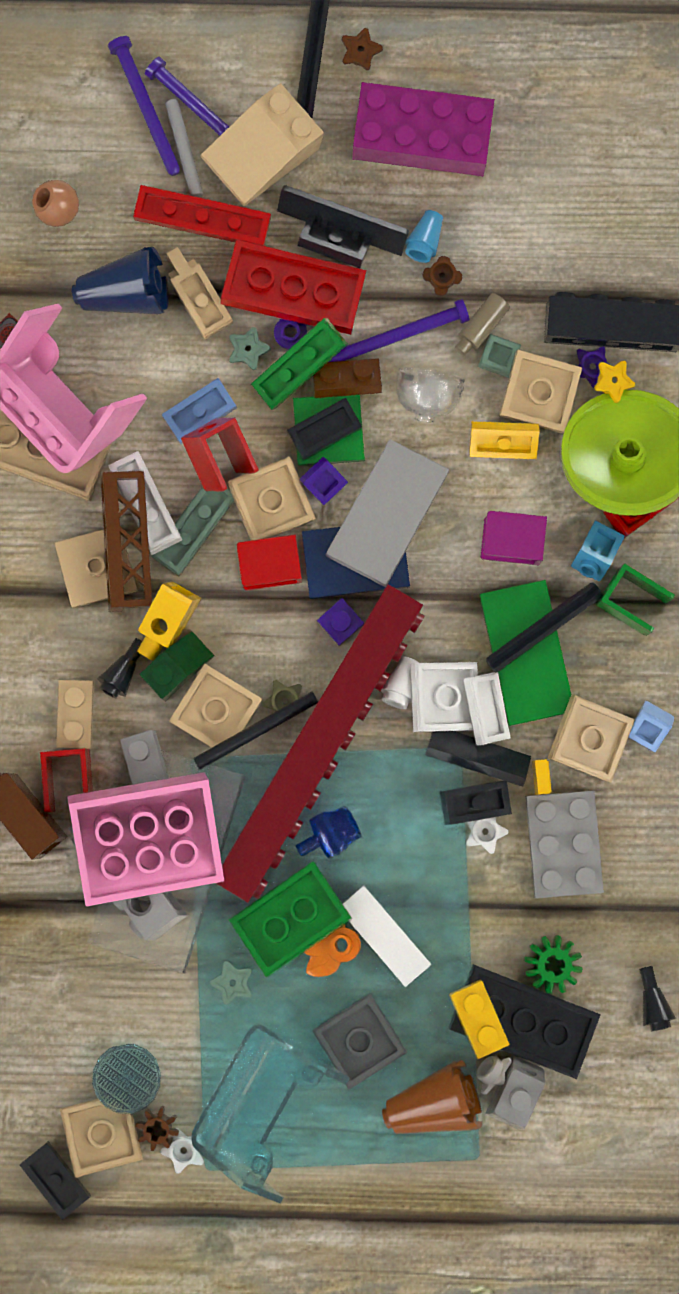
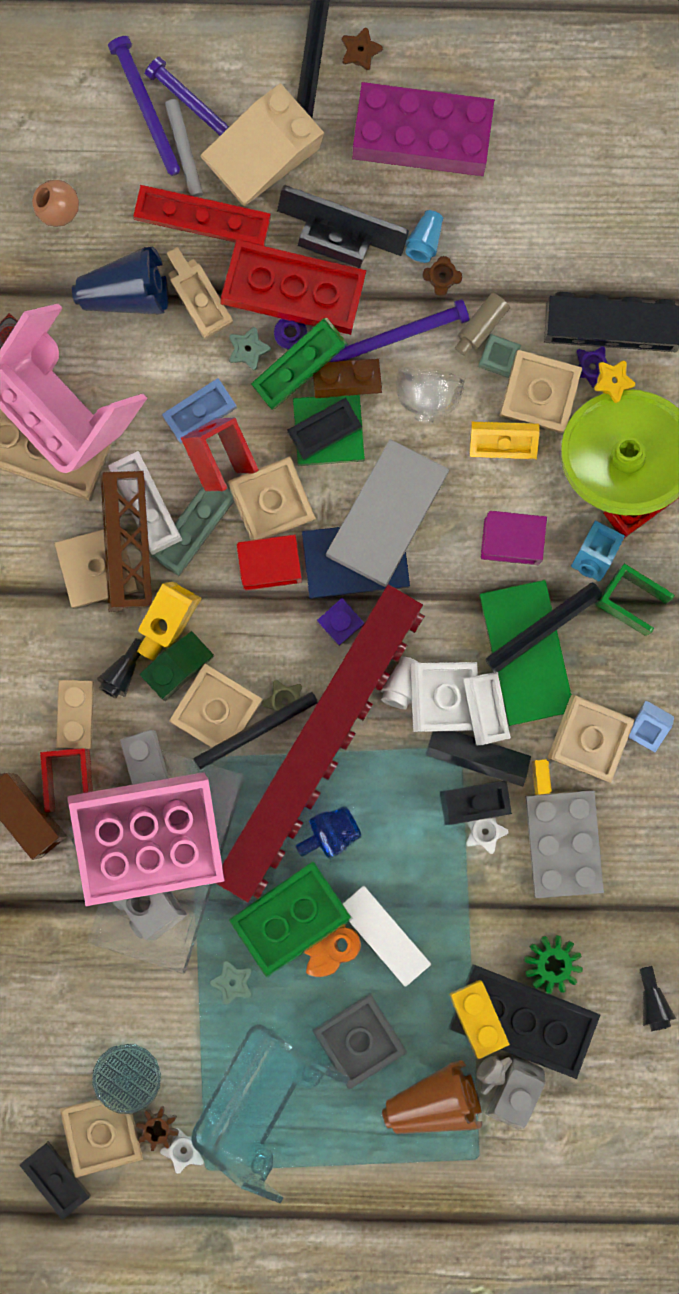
dark purple plate [299,456,348,505] -> none

